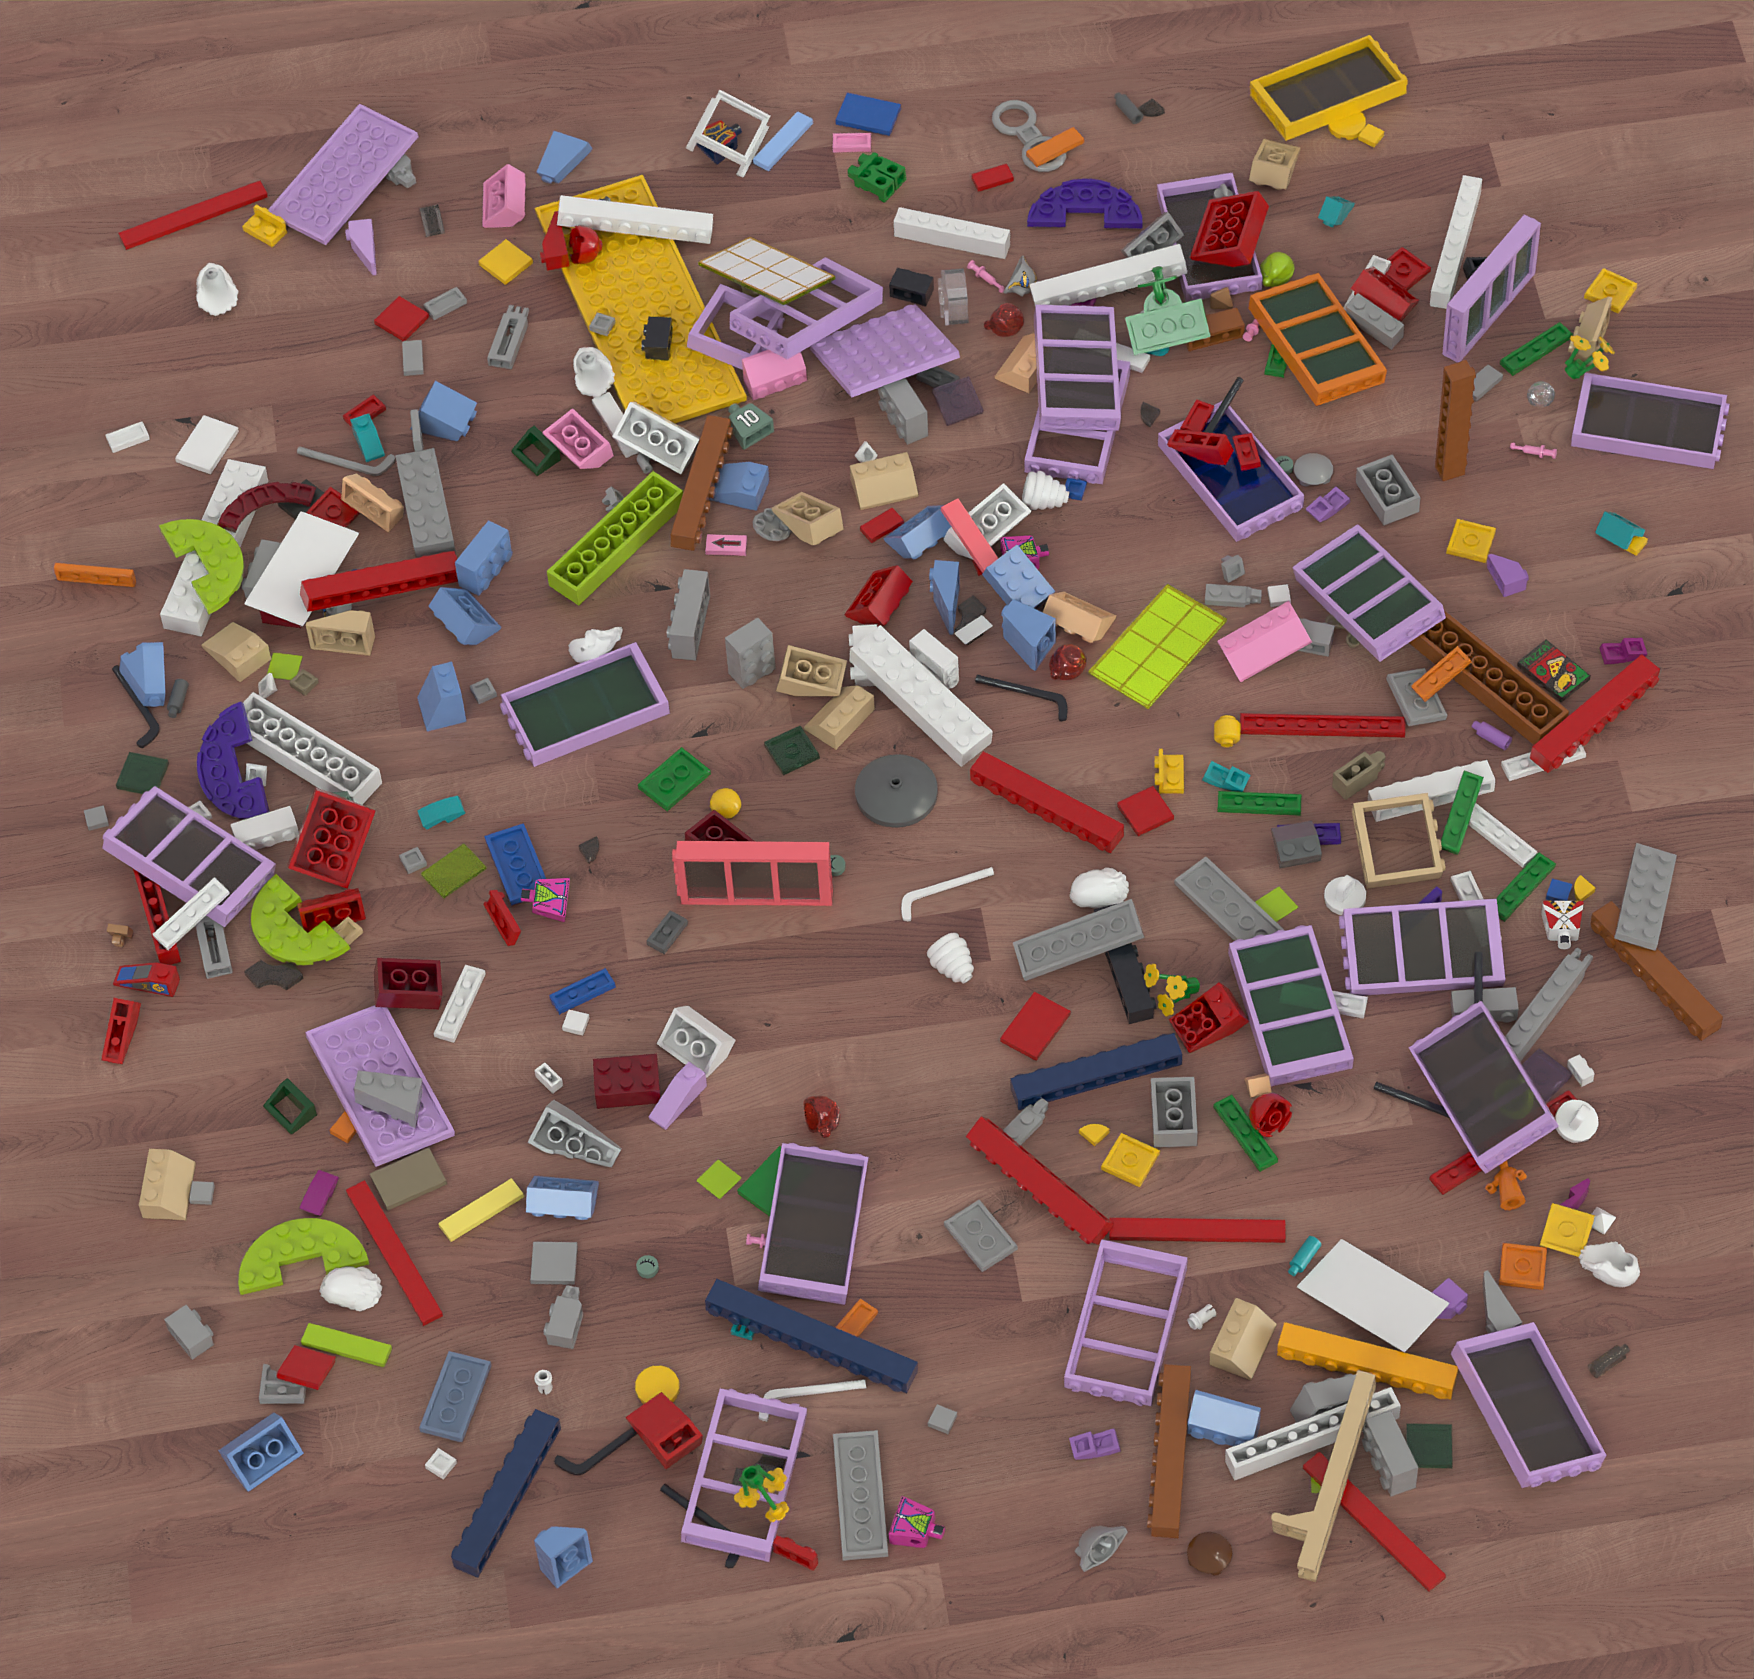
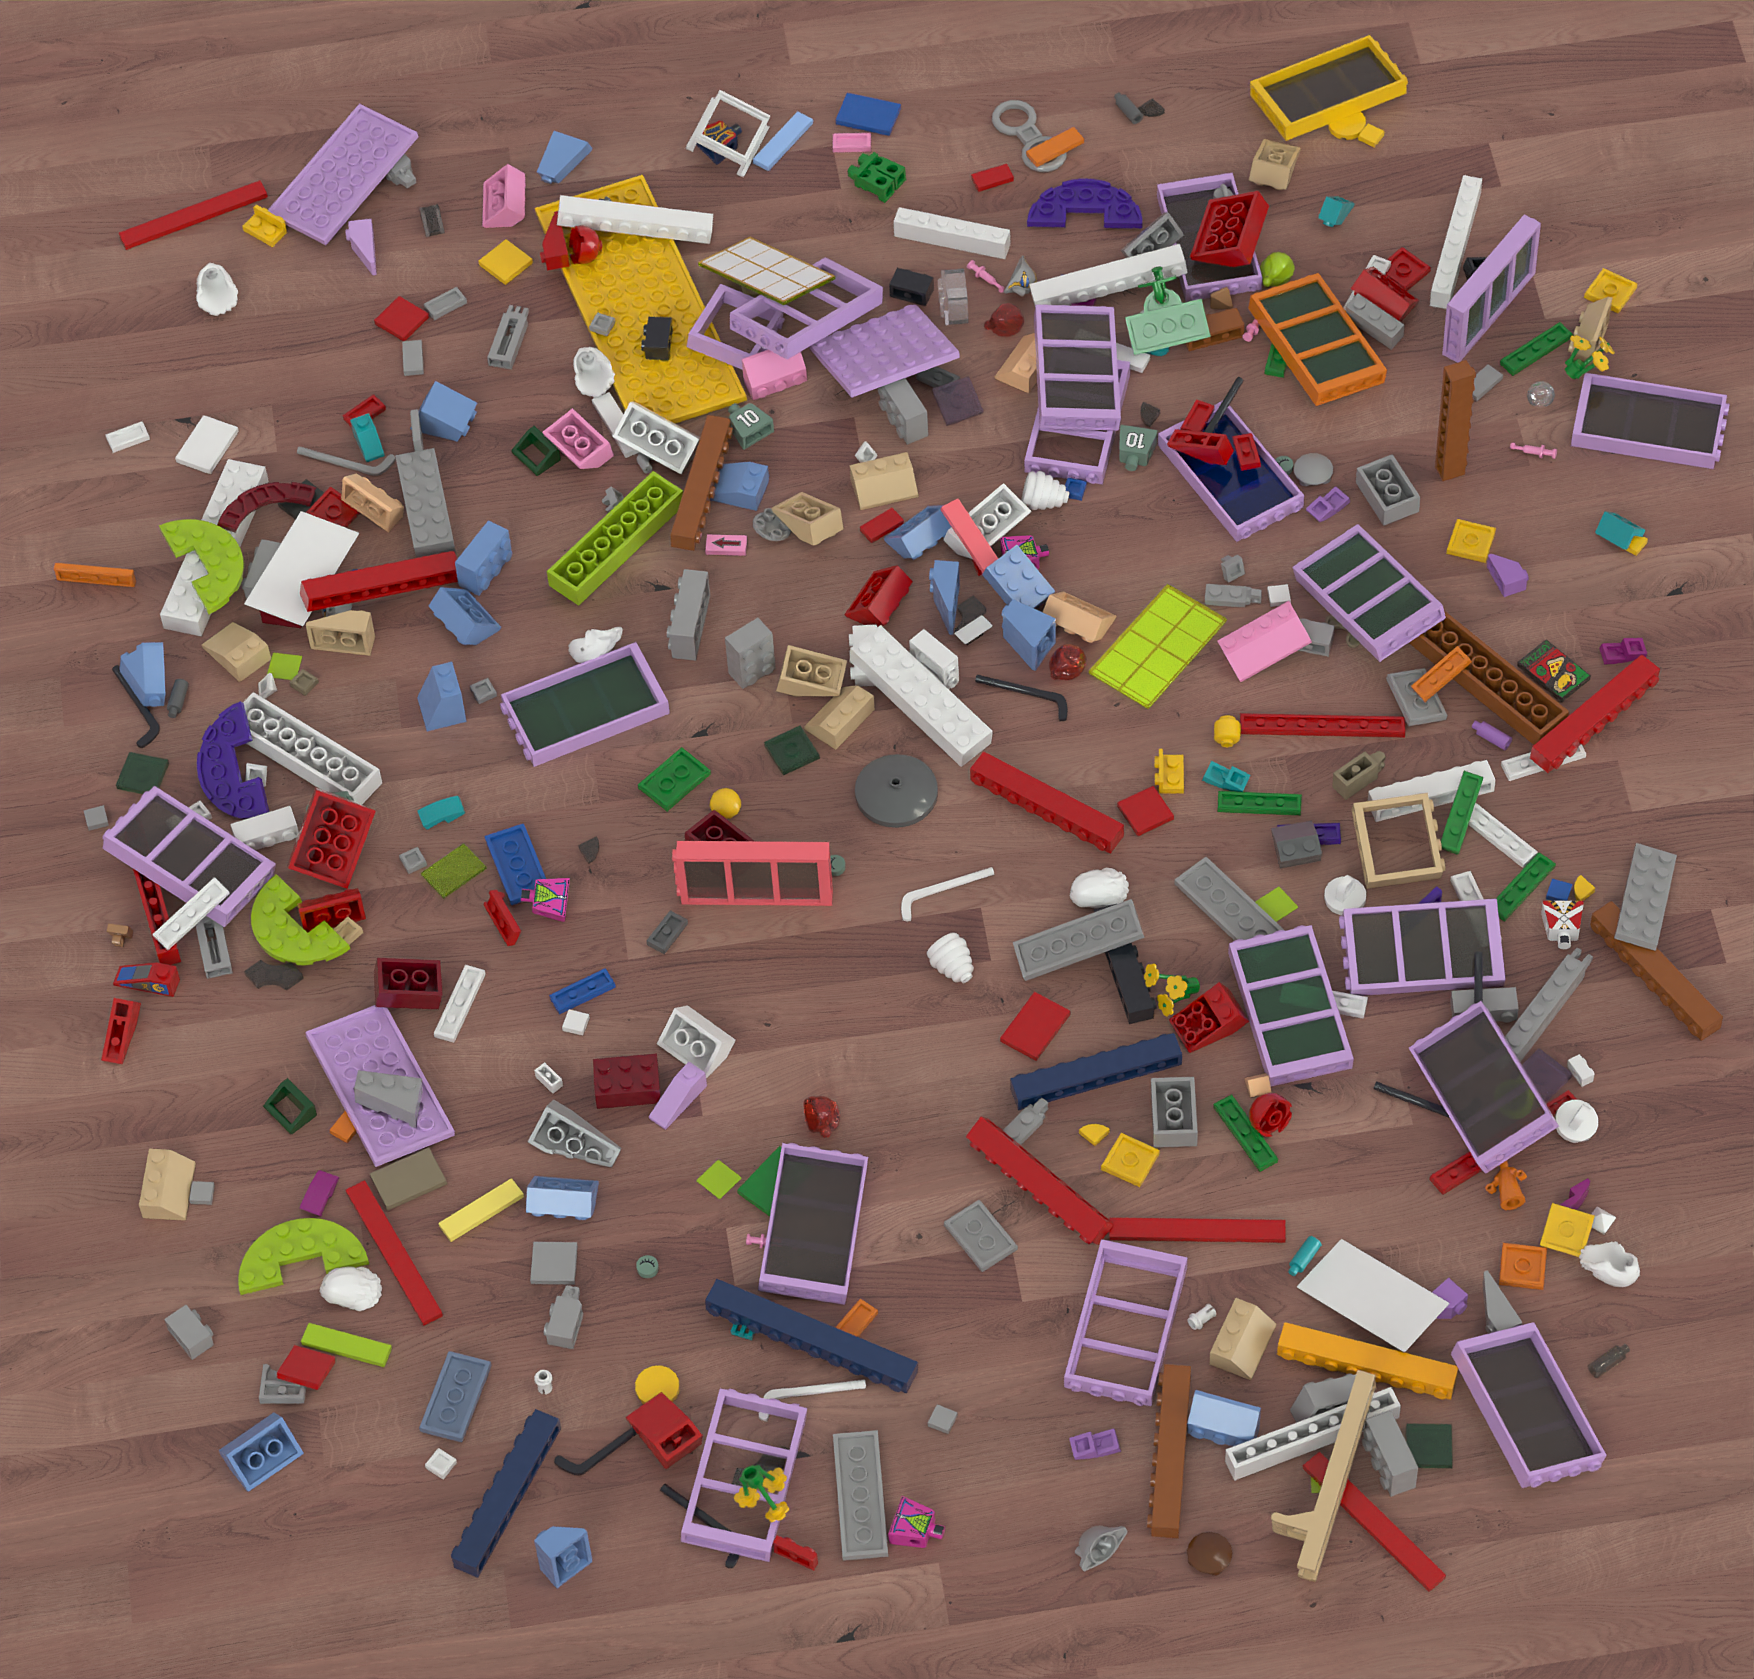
none -> sand green torso [1119,425,1158,471]

